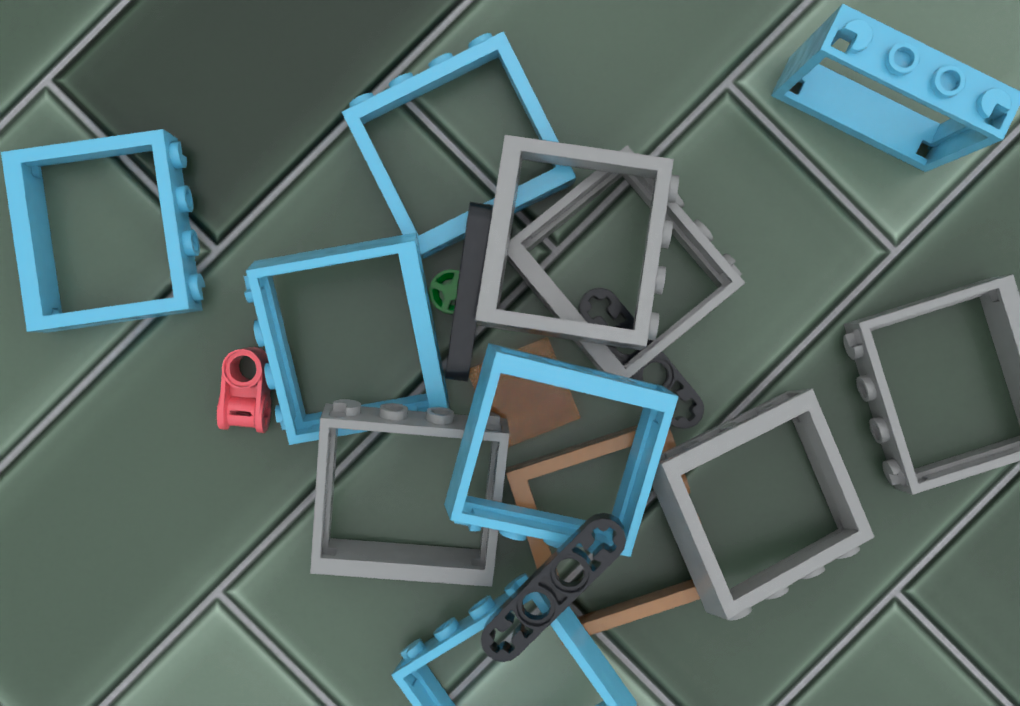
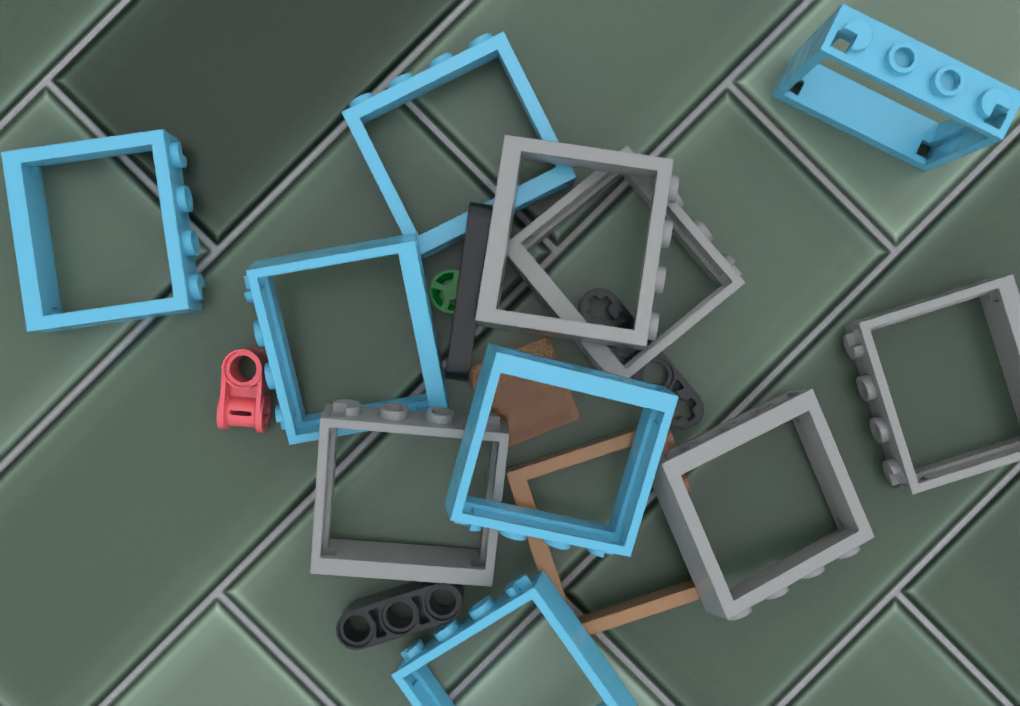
black beam [481,513,626,662] -> none
none -> black beam [336,581,464,650]

